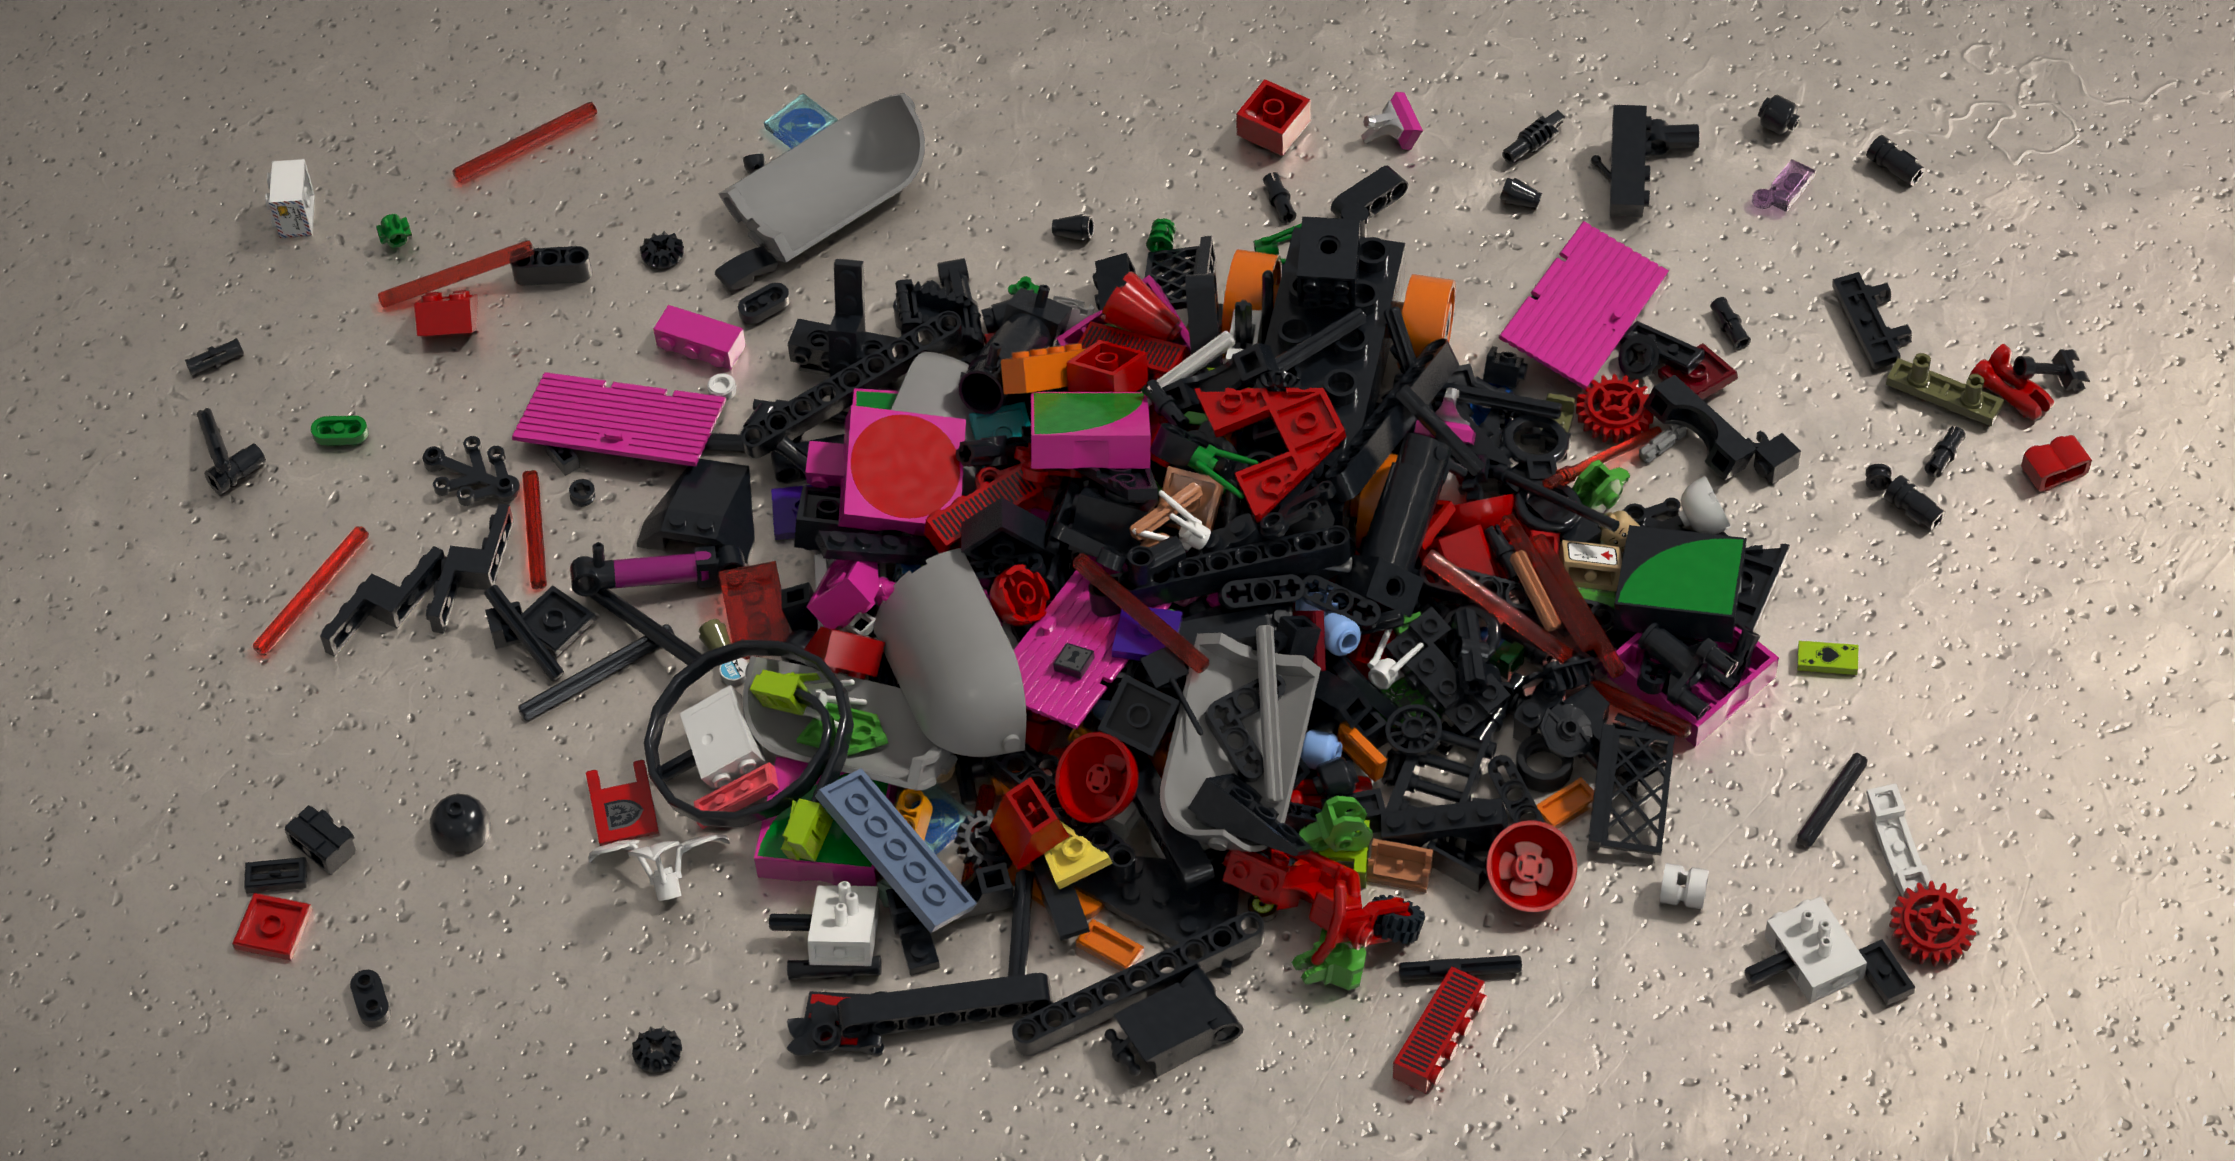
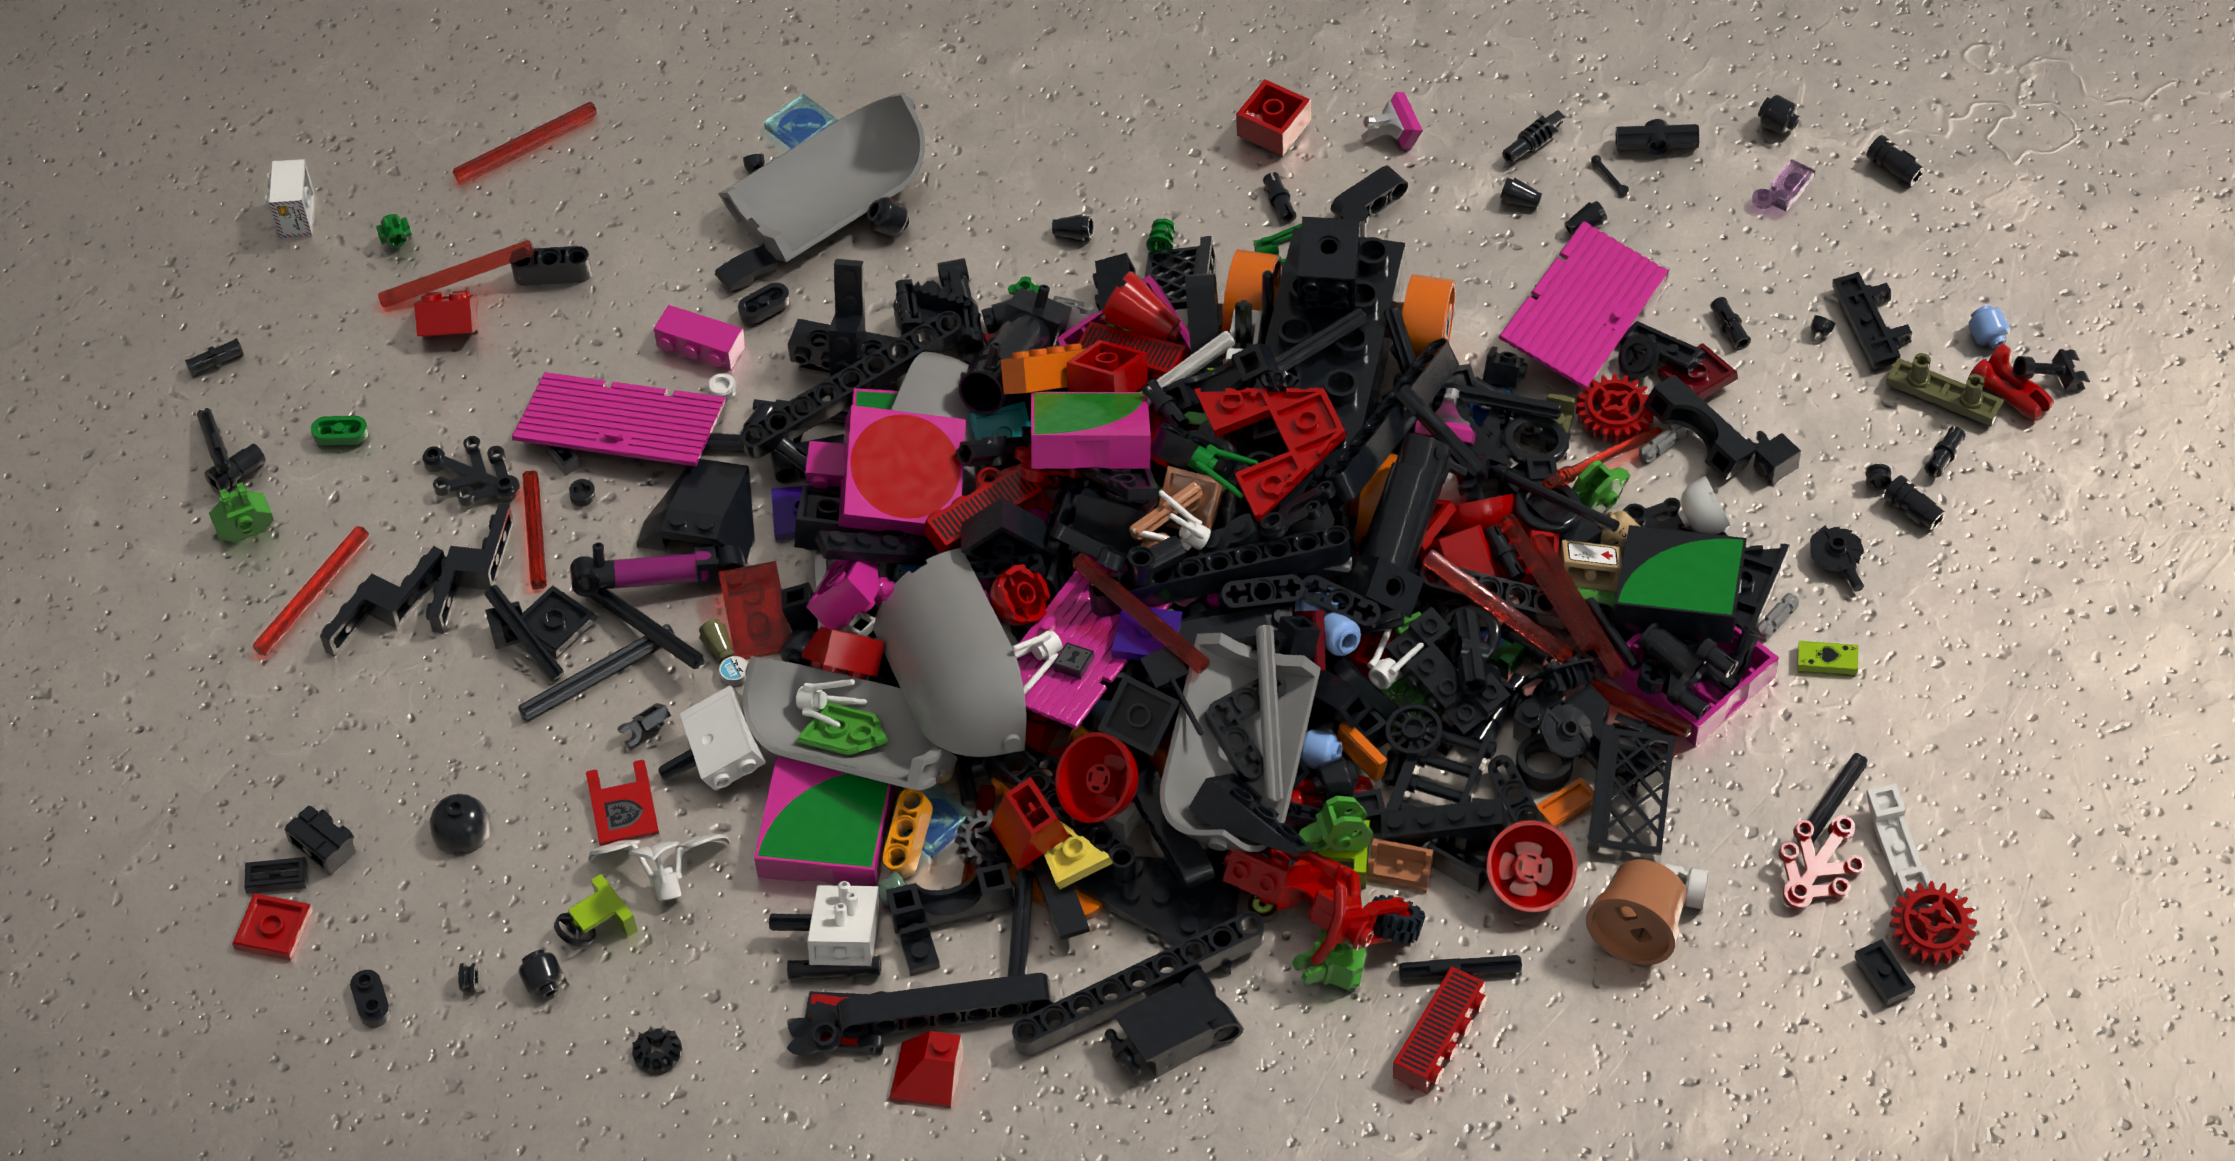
black gear [640,231,684,268] -> none
black piece [643,640,854,862] -> none
coral tile [694,762,779,829] -> none
sand blue plate [815,768,977,933] -> none
orange tile [1075,918,1144,971] -> none
nougat axle [1510,550,1561,632] -> none
black brick [1610,105,1652,217] -> none
white piece [1744,896,1867,1003] -> none
red brick [2021,435,2092,491] -> none
none -> bright green hinge [209,482,274,542]
none -> black bush [458,963,479,991]
none -> black head [518,950,564,998]
none -> lime piece [554,874,638,947]
none -> black plate [617,703,671,747]
none -> black head [867,197,909,237]
none -> red slope [889,1031,964,1108]
none -> white plant [1012,630,1063,694]
none -> black cone [1564,201,1607,236]
none -> black bar [1584,597,1641,671]
none -> nougat piece [1586,859,1687,965]
none -> light grey axle [1755,593,1799,640]
none -> plant [1778,815,1865,909]
none -> black hinge [1810,315,1836,338]
none -> black piece [1810,525,1864,592]
none -> light blue head [1968,305,2011,349]

